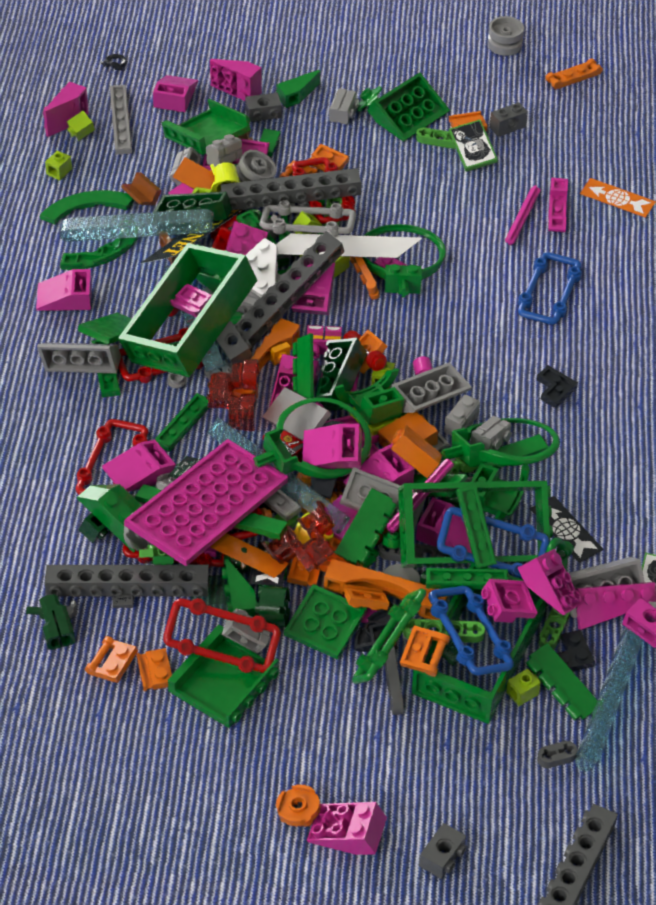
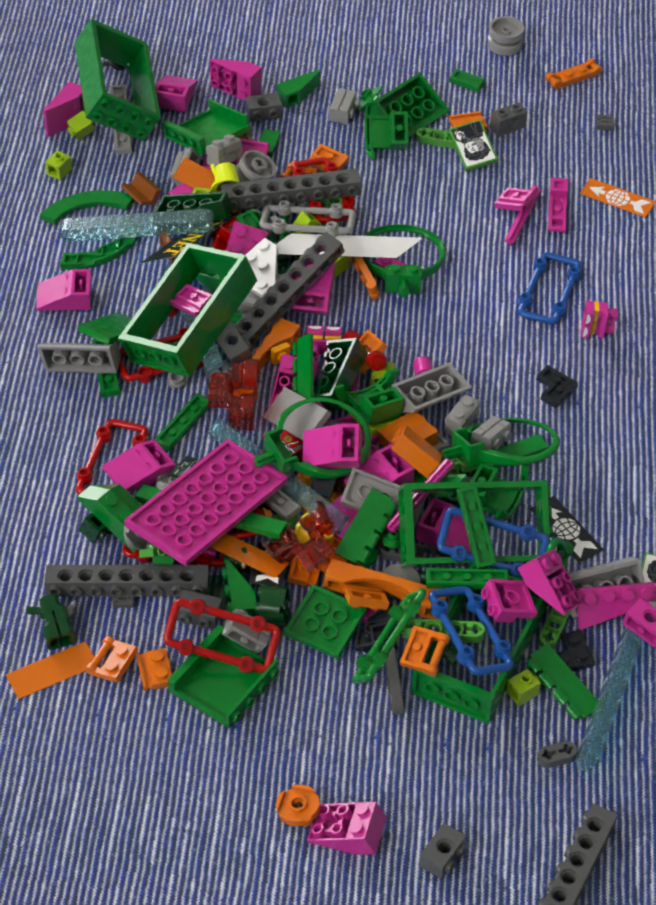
none -> orange sticker [5,641,94,699]
none -> green door [75,19,161,141]
none -> dark grey brick [177,589,223,629]
none -> green piece [364,95,408,160]
none -> green tile [449,69,485,92]
none -> dark pink plate [494,187,536,211]
none -> dark pink hips [581,301,618,338]
none -> dark grey tile [596,114,614,131]

